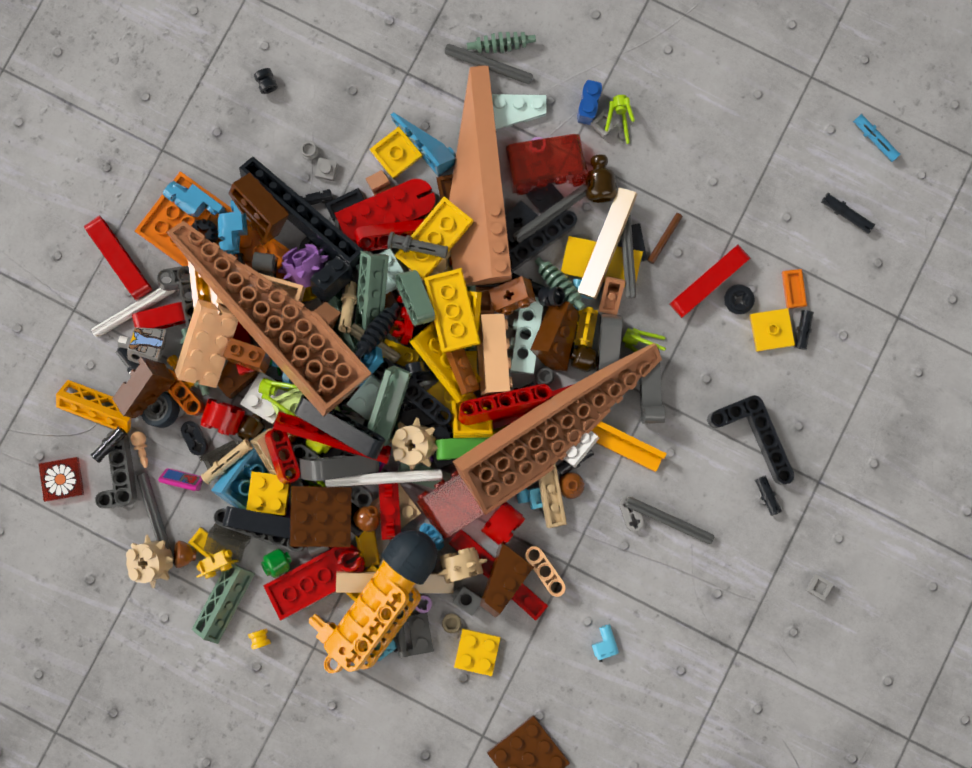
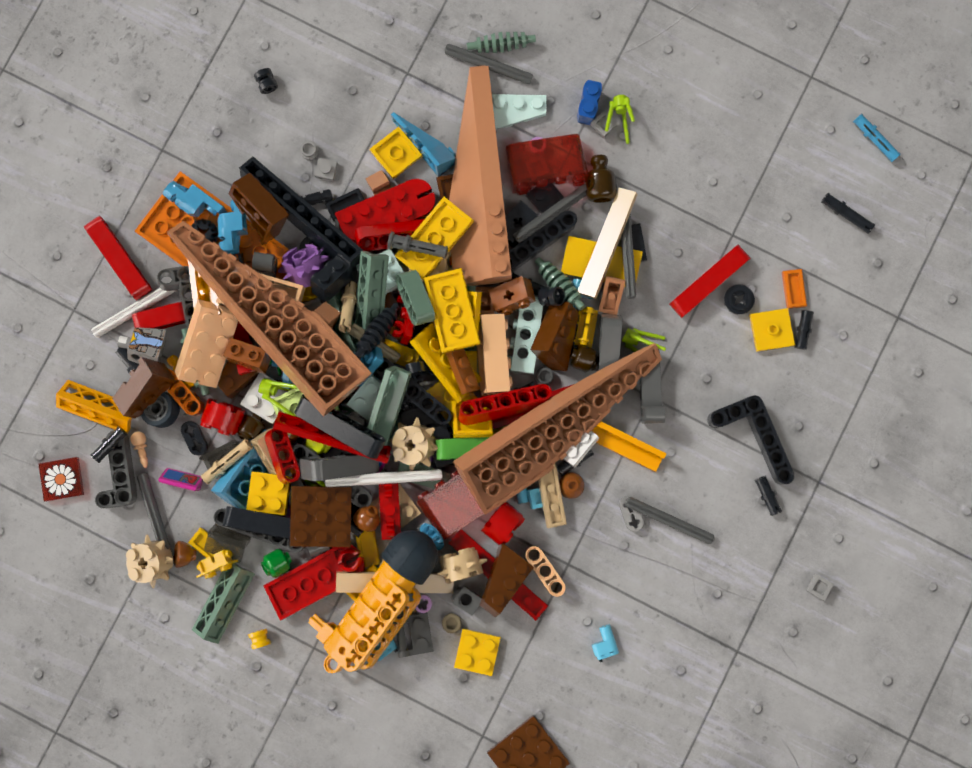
reddish brown bar [647,213,683,264] -> none

